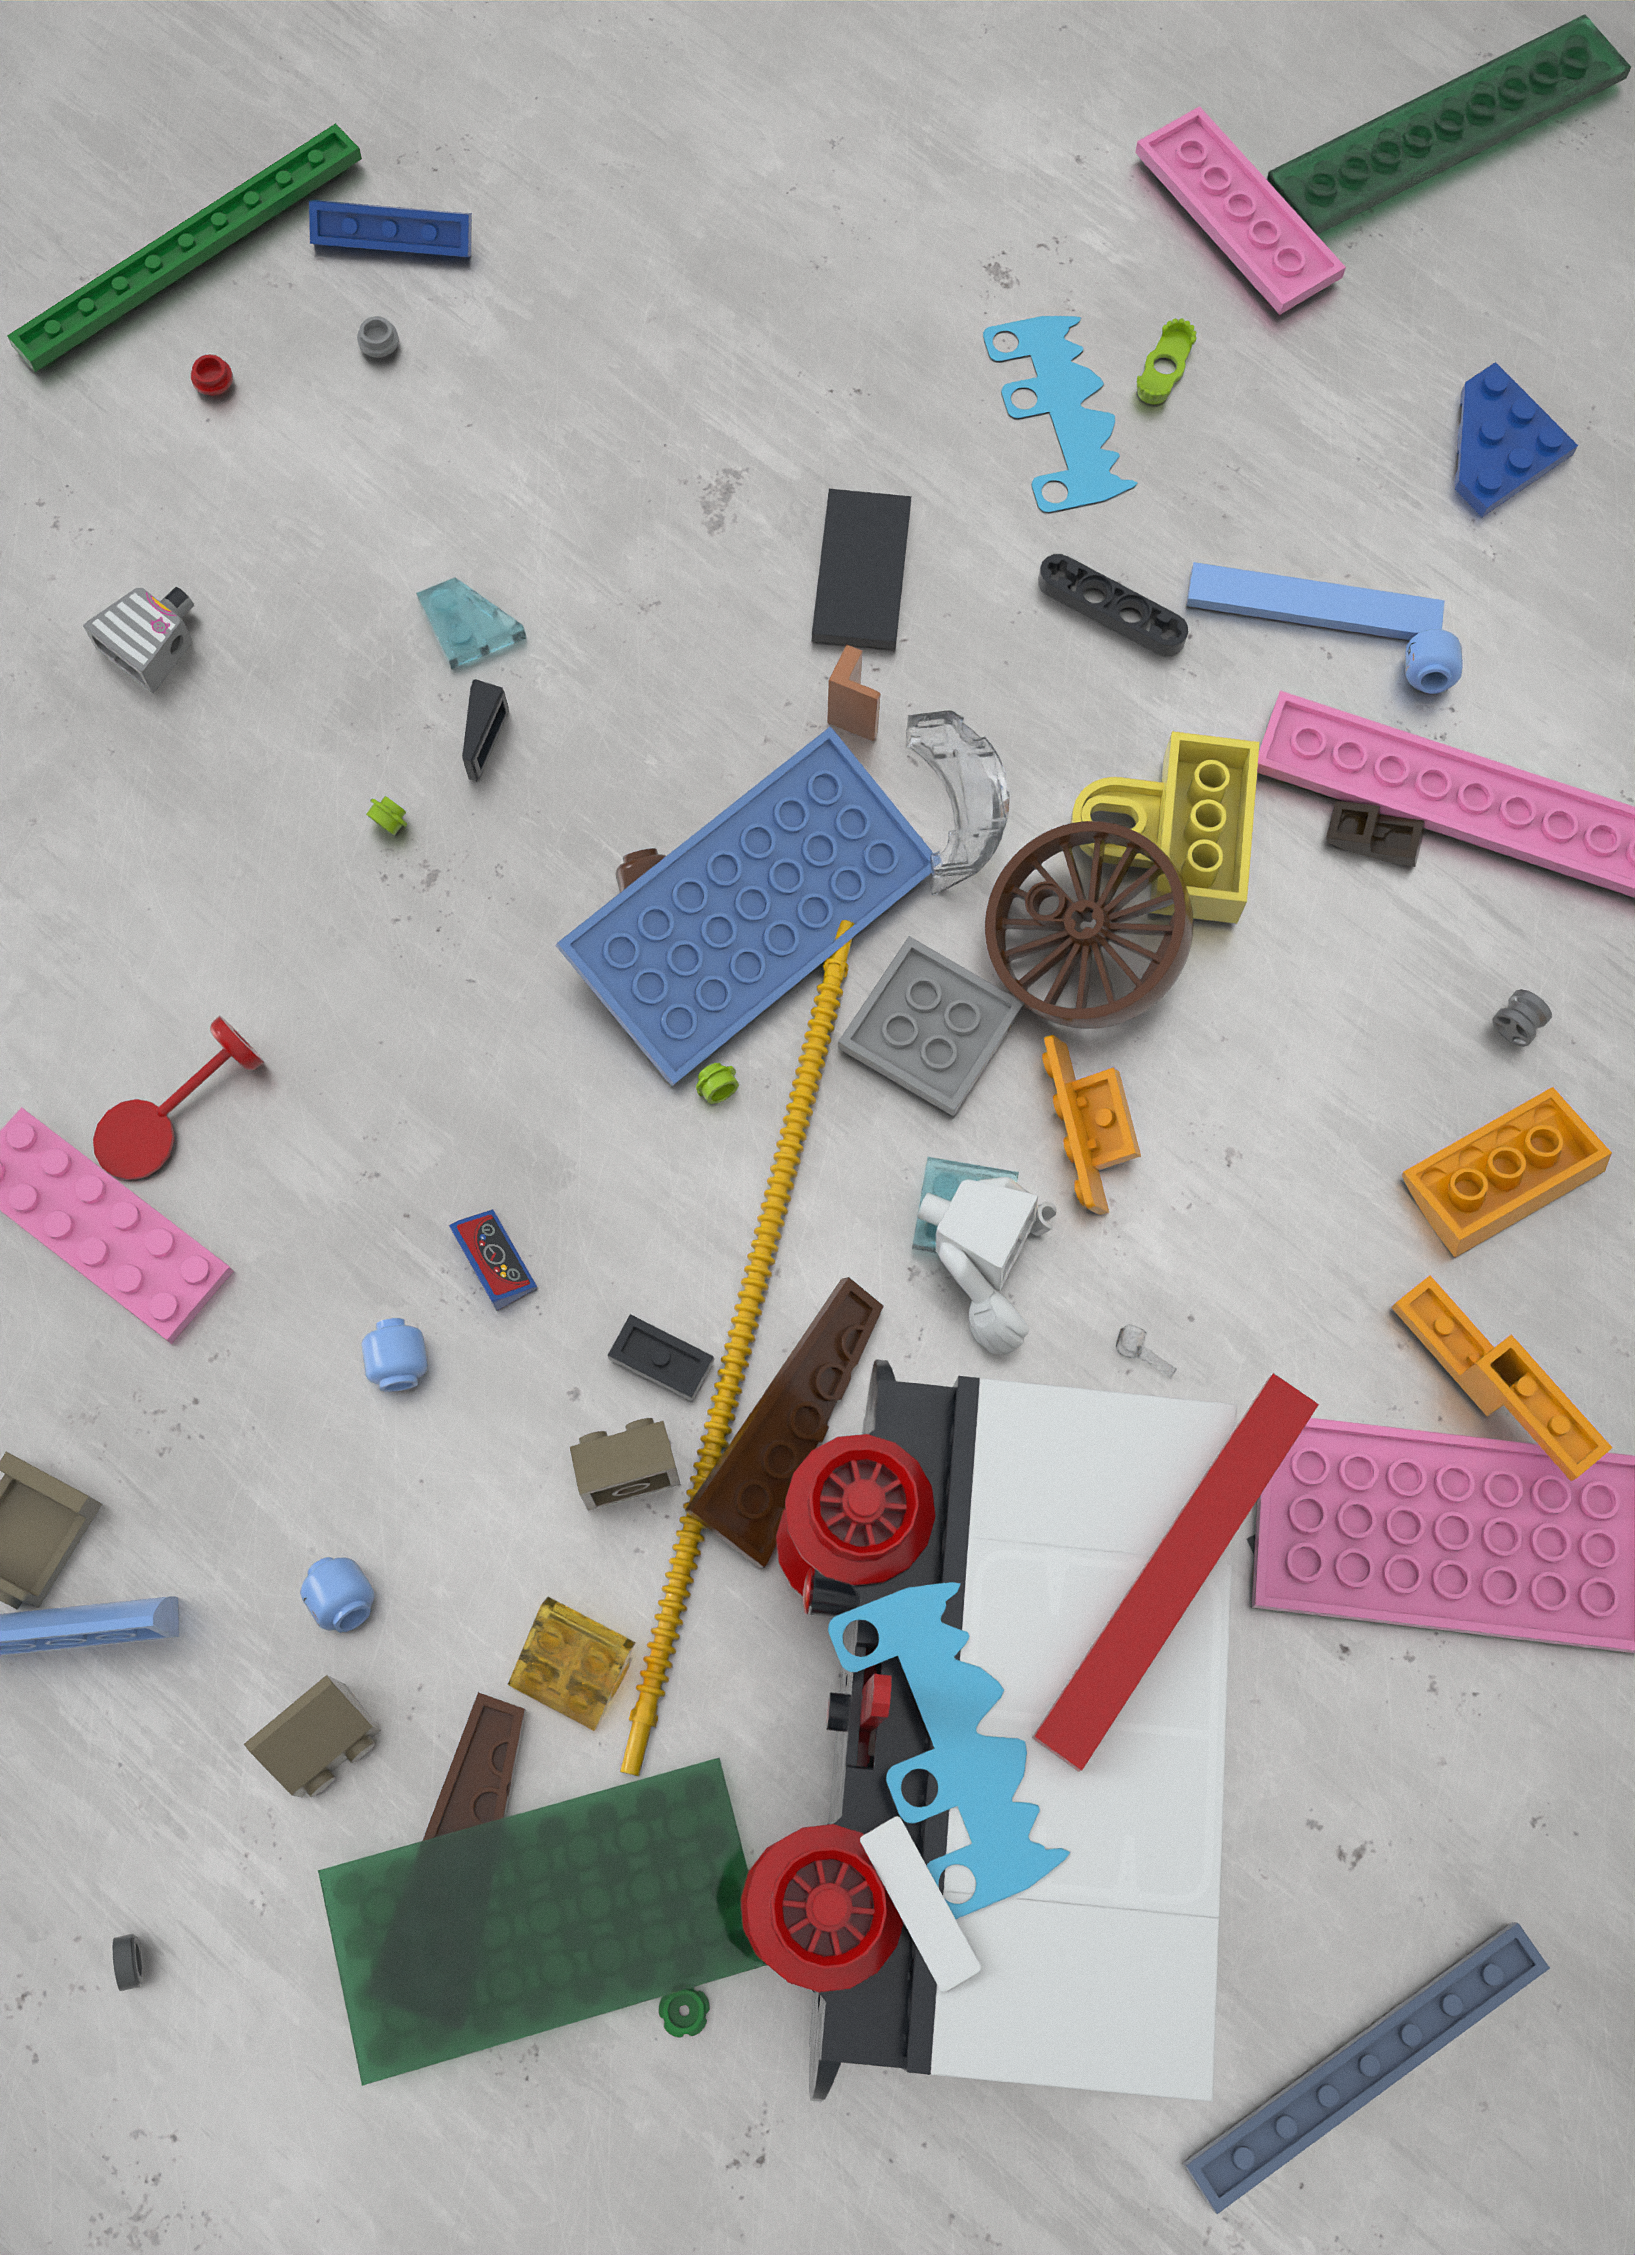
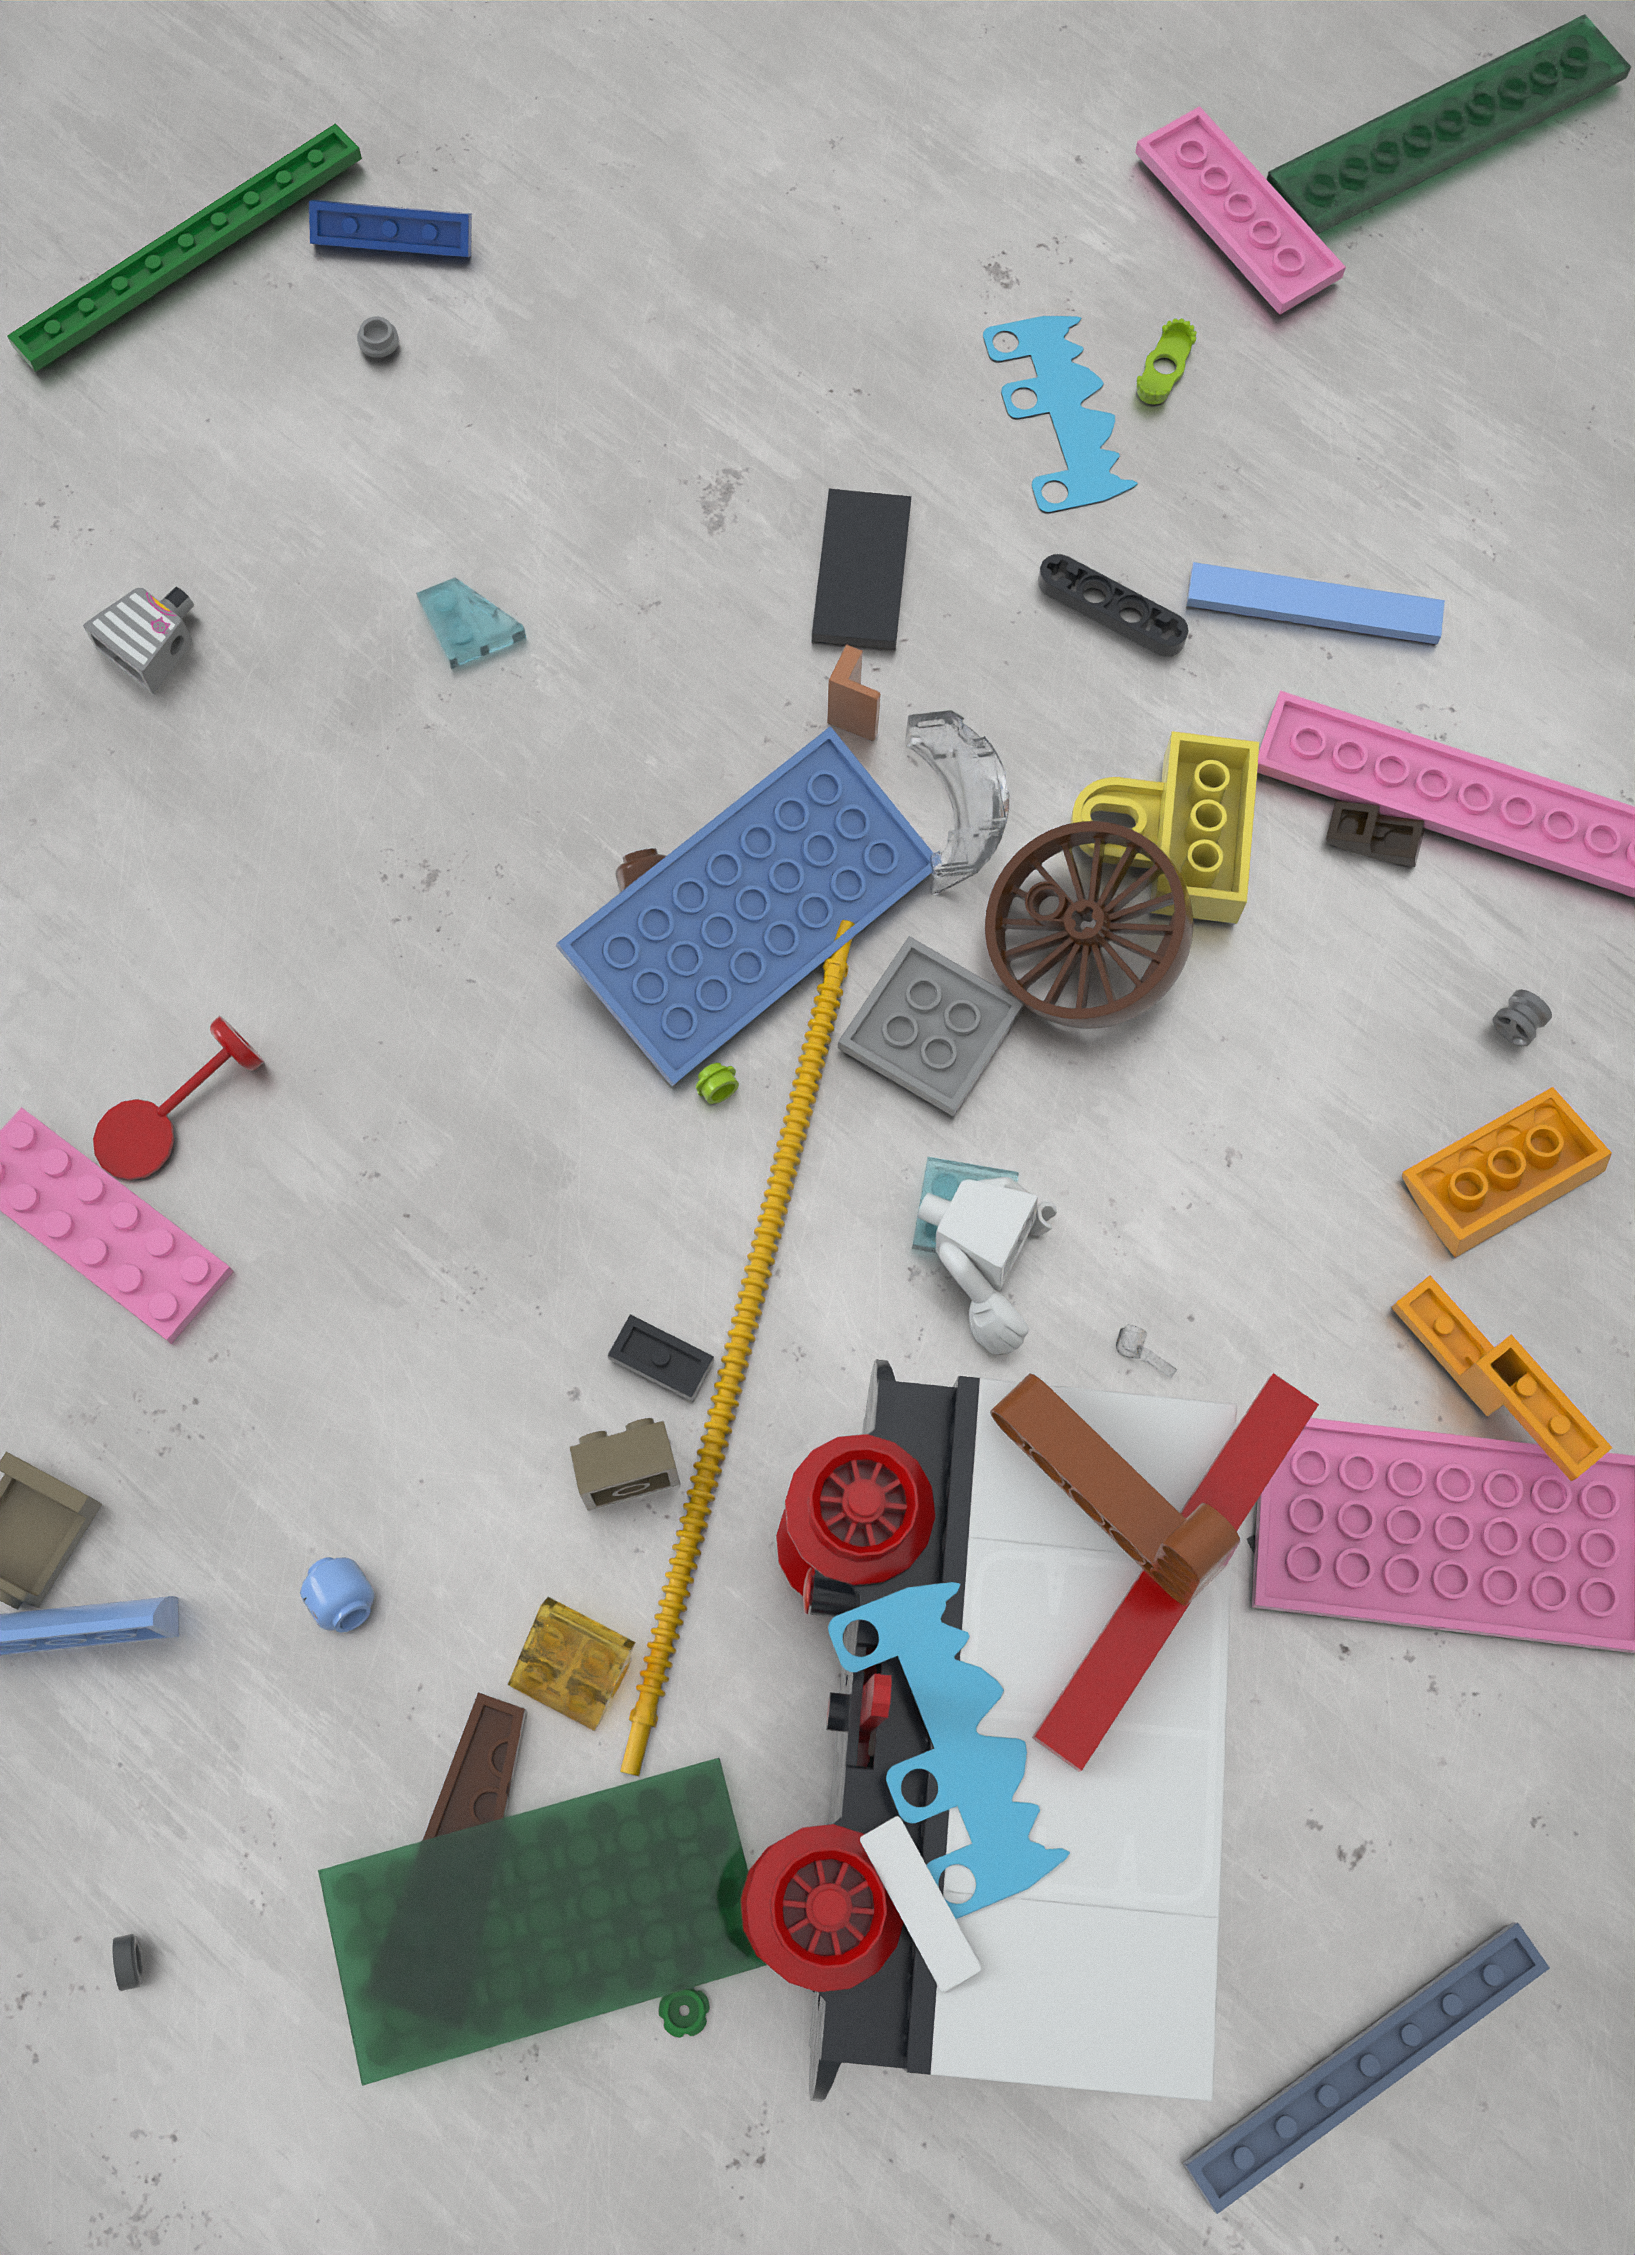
red plate [191,354,233,396] -> none
dark tan slope [244,1675,381,1798] -> none
light blue head [362,1318,428,1392] -> none
lime plate [366,796,407,836] -> none
slope [449,1209,537,1311] -> none
black slope [462,679,509,782] -> none
reddish brown wing [685,1277,884,1568] -> none
light orange bracket [1042,1035,1141,1215] -> none
light blue head [1405,629,1463,694] -> none
blue plate [1455,362,1578,517] -> none
none -> dark orange beam [990,1373,1240,1606]

